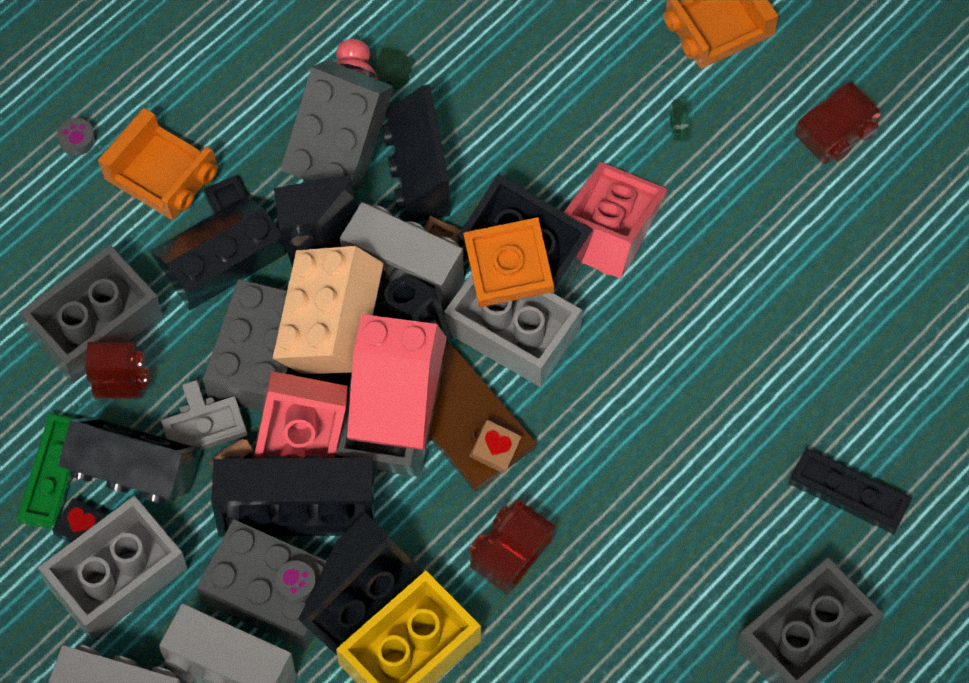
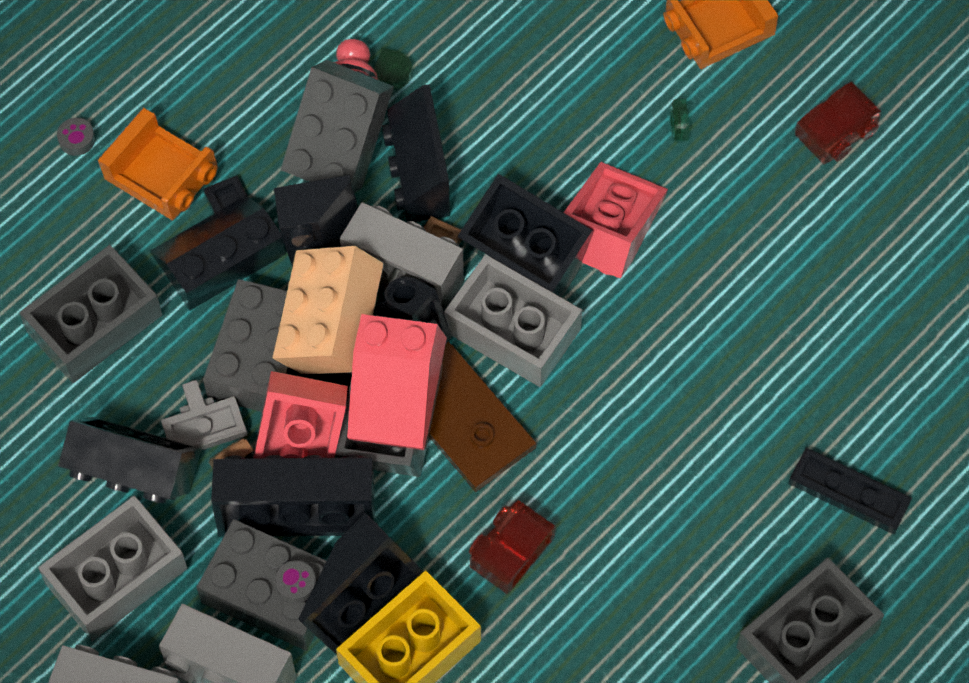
green tile [17,413,78,530] -> none
black tile [52,498,107,543] -> none
clear red brick [85,342,150,399] -> none
orange plate [463,217,554,308] -> none
medium nougat tile [469,420,521,473] -> none

